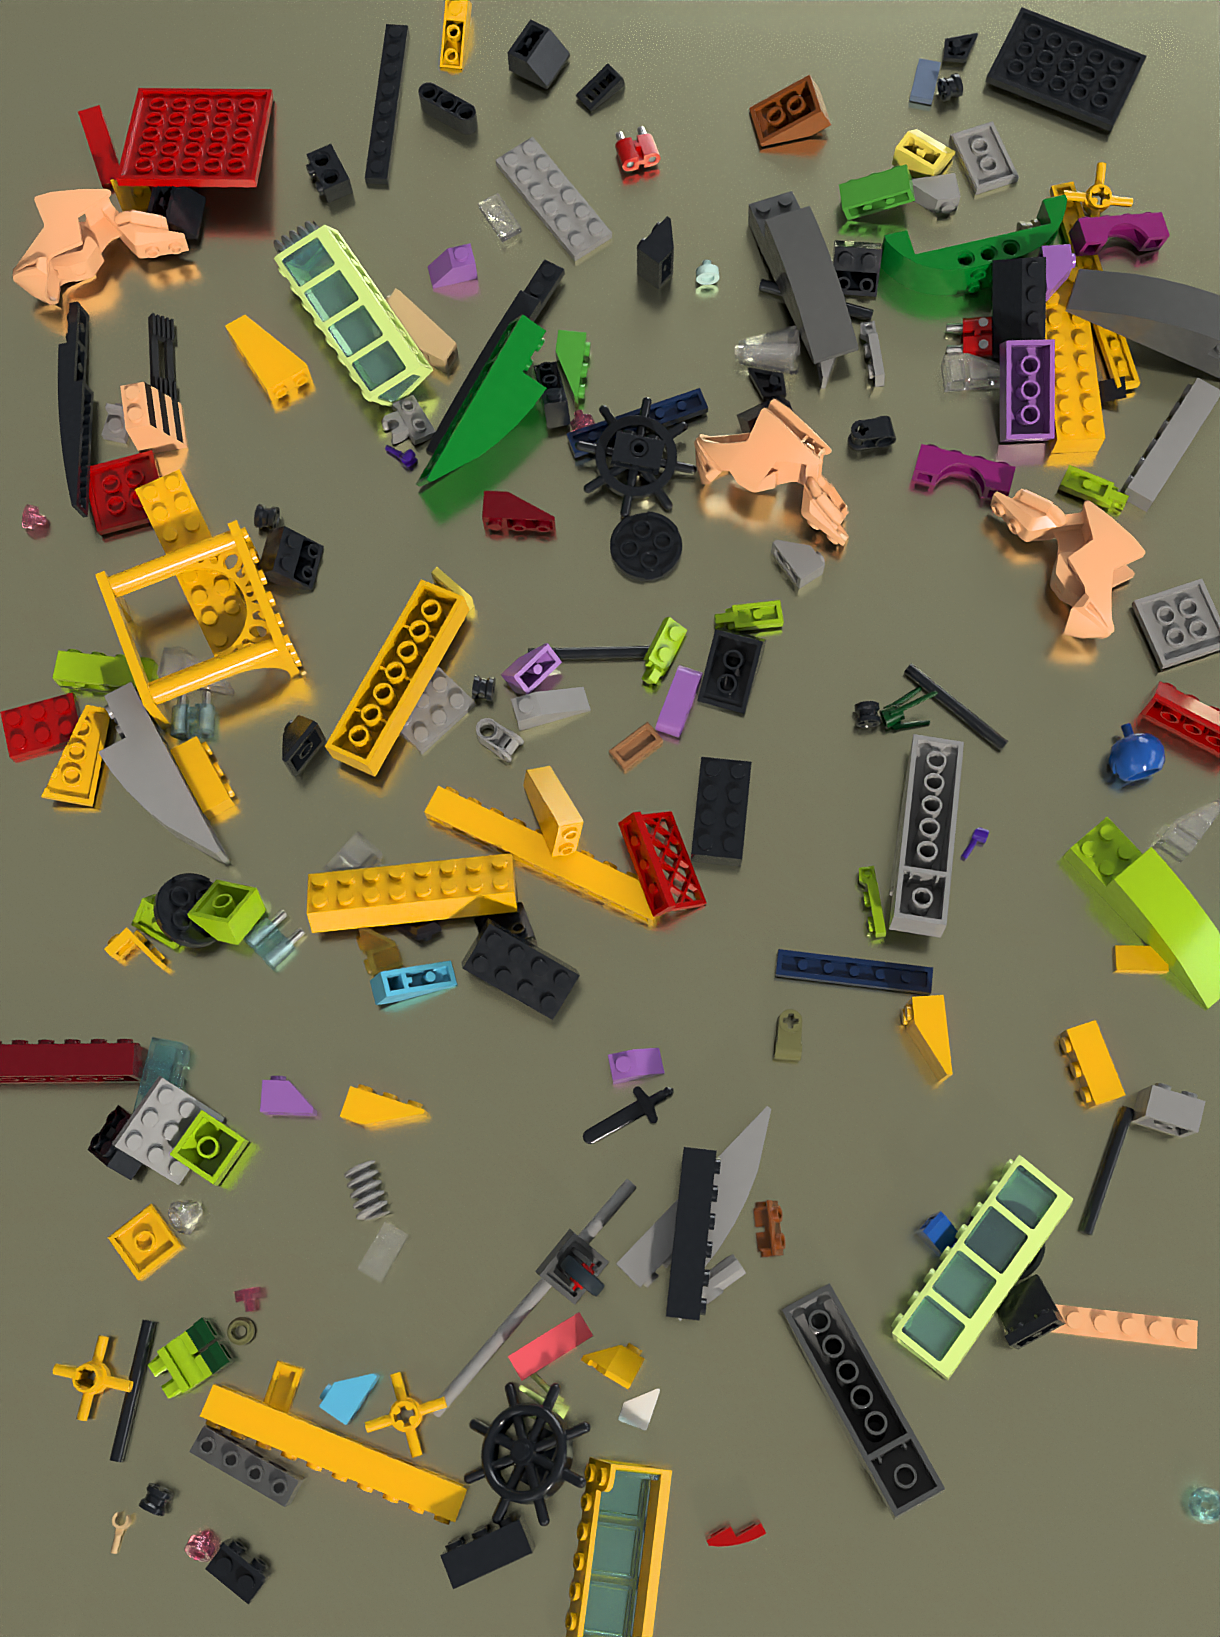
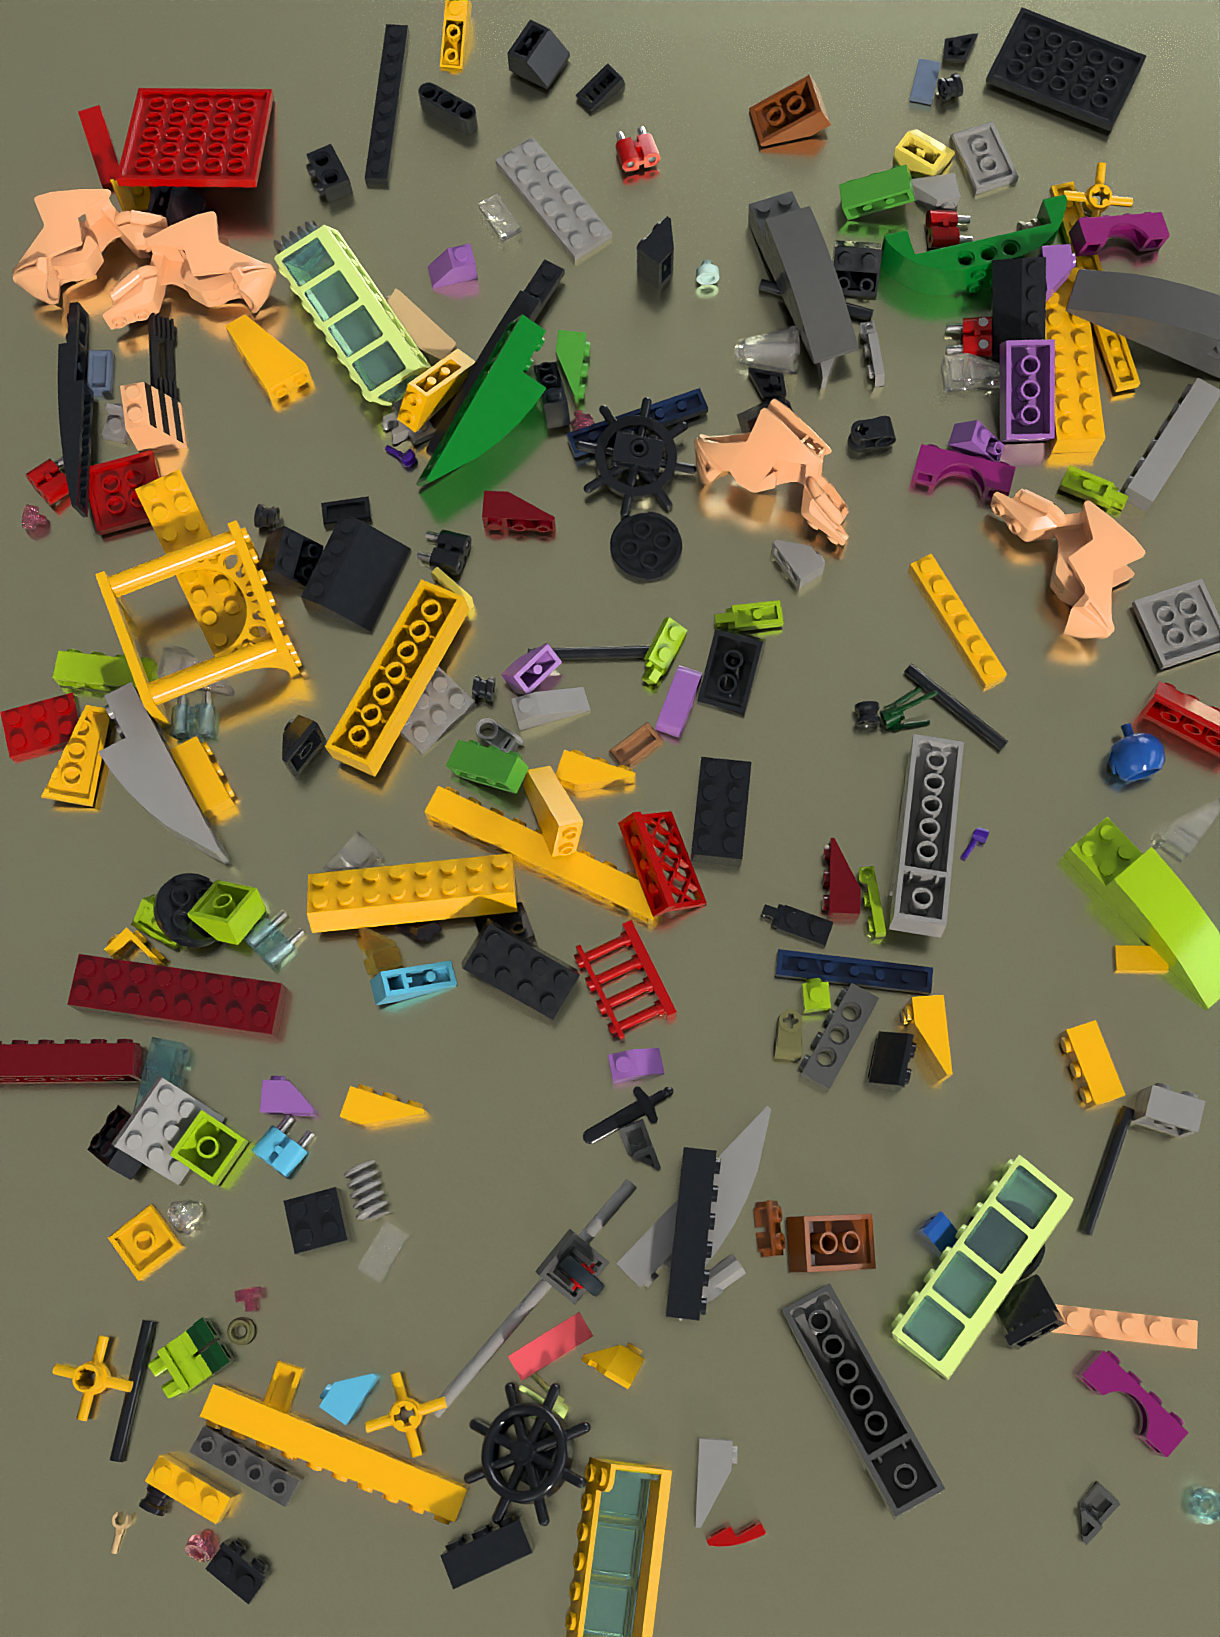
white sticker [618,1388,660,1430] -> none
black sticker [1098,376,1127,403] -> none
none -> red piece [25,456,69,506]
none -> dark red brick [67,954,287,1039]
none -> sand blue tile [87,350,114,396]
none -> light nougat piece [103,211,277,330]
none -> yellow brick [145,1453,237,1524]
none -> medium azure piece [251,1115,314,1178]
none -> black brick [283,1187,352,1255]
none -> black slope [301,513,411,634]
none -> black tile [321,496,372,528]
none -> yellow slope [397,349,476,433]
none -> black piece [417,529,472,575]
none -> bright green brick [446,740,529,794]
none -> yellow slope [555,749,636,792]
none -> red fence [573,920,677,1043]
none -> dark grey slope [618,1119,661,1170]
none -> light grey slope [694,1437,737,1528]
none -> black hinge [761,904,834,948]
none -> dark orange slope [787,1214,876,1272]
none -> dark grey brick [799,983,879,1092]
none -> lime brick [800,978,831,1015]
none -> dark red slope [822,838,861,919]
none -> black slope [865,1031,917,1093]
none -> yellow plate [909,554,1007,688]
none -> red piece [925,210,973,248]
none -> medium lavender slope [948,420,1004,462]
none -> magenta arch [1076,1350,1189,1458]
none -> dark grey slope [1080,1481,1120,1545]

